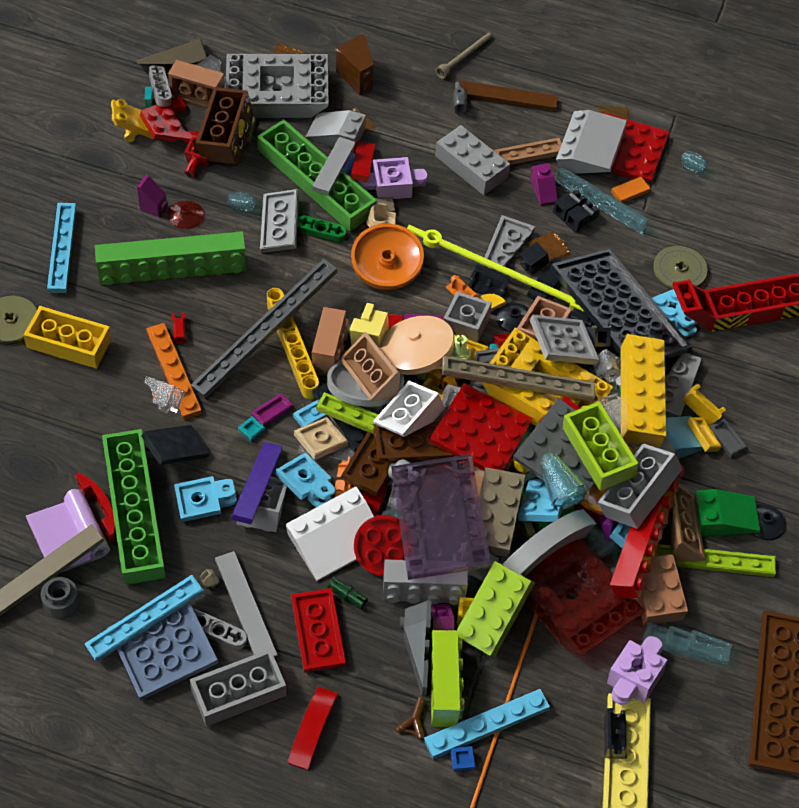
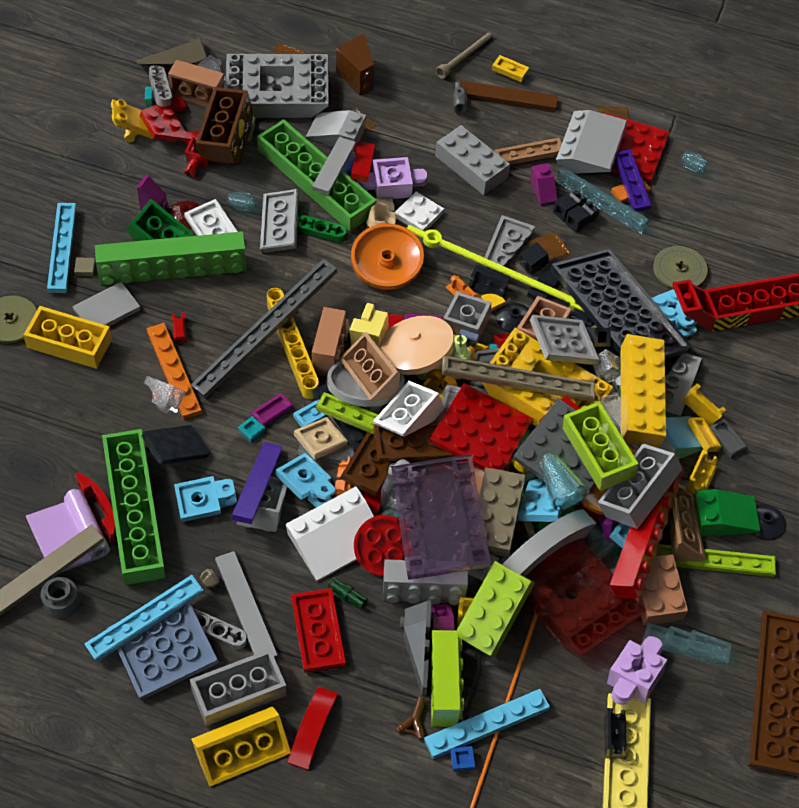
none -> light grey tile [73,282,141,326]
none -> dark tan tile [74,257,95,276]
none -> green slope [125,199,193,241]
none -> white tile [184,199,238,236]
none -> yellow slope [192,706,291,786]
none -> clear tile [380,474,395,512]
none -> white plate [395,192,444,231]
none -> sand blue tile [459,329,479,349]
none -> yellow plate [492,55,529,82]
none -> dark purple plate [615,149,651,213]
none -> yellow hinge [686,450,718,495]

